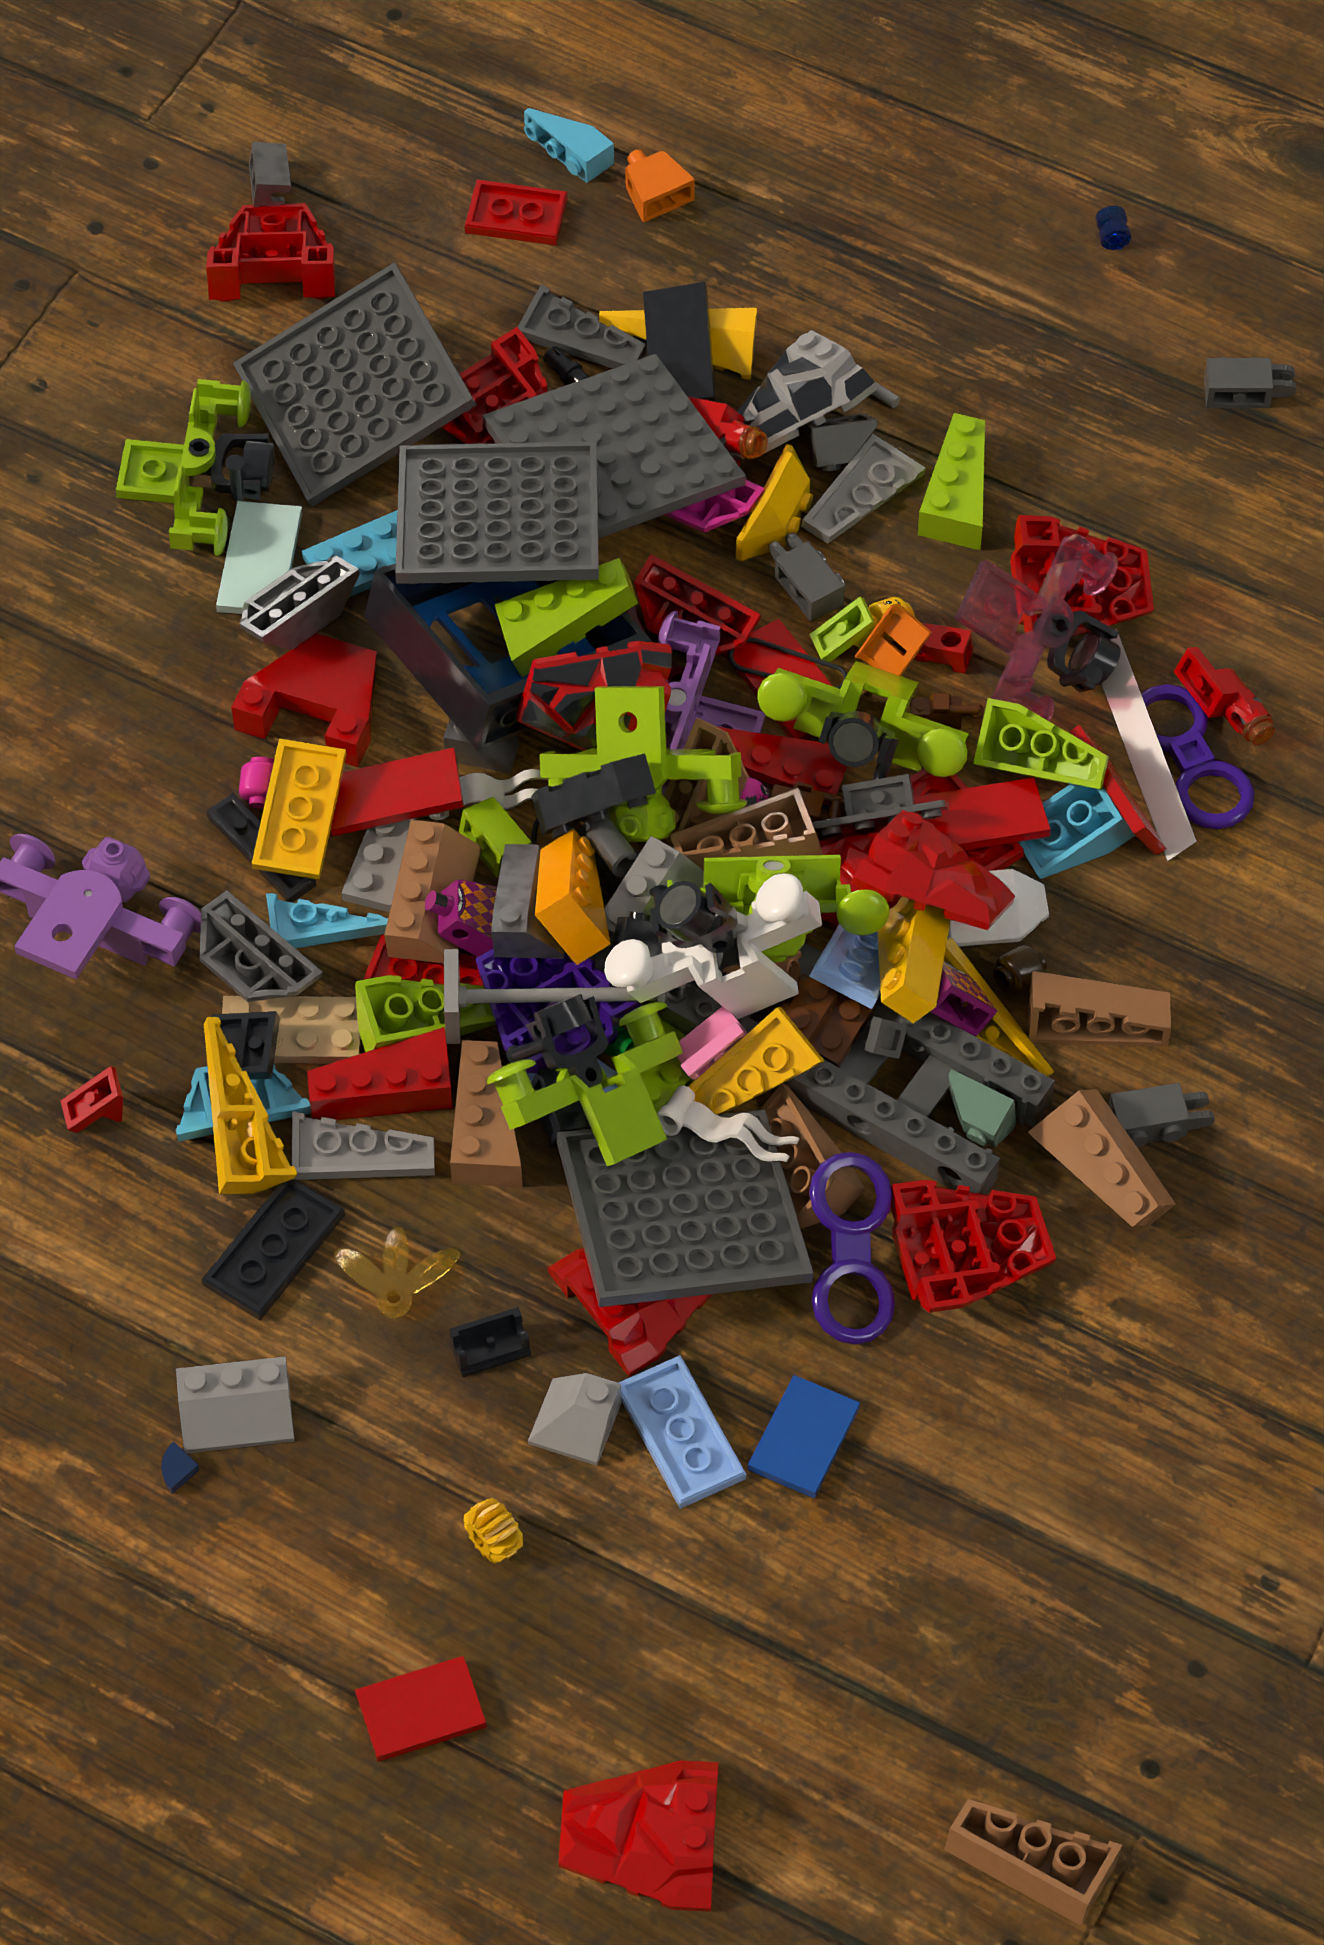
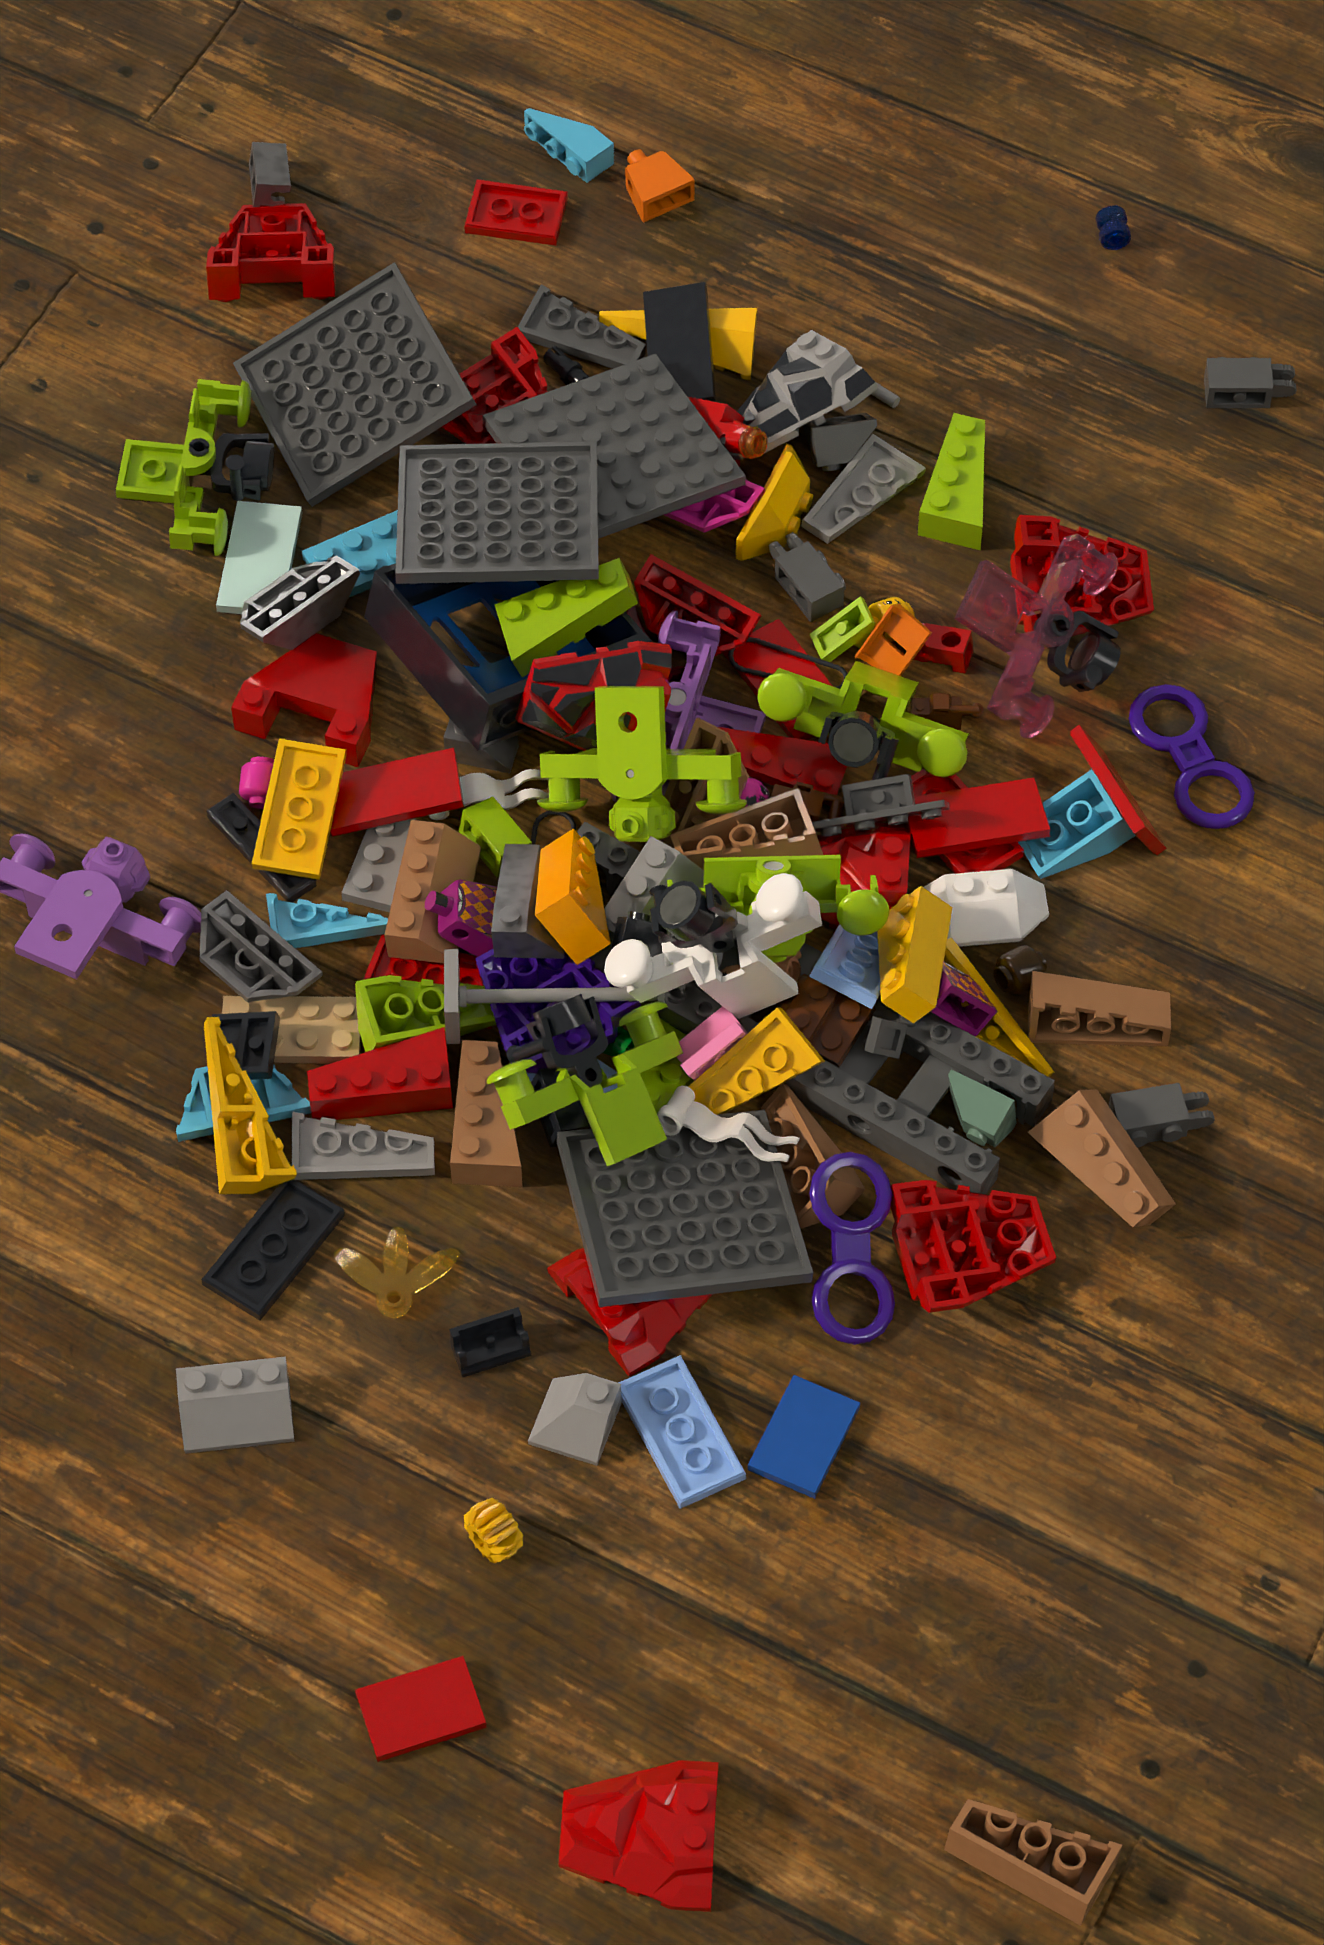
red slope [60,1066,123,1133] -> none
dark blue tile [161,1441,199,1494] -> none
black brick [531,753,656,838] -> none
dark grey wheel [580,819,638,877] -> none
red wedge [851,810,1016,931] -> none
lime wedge [973,698,1109,790] -> none
white sticker [1102,629,1197,861] -> none
red plate [1173,647,1275,746] -> none

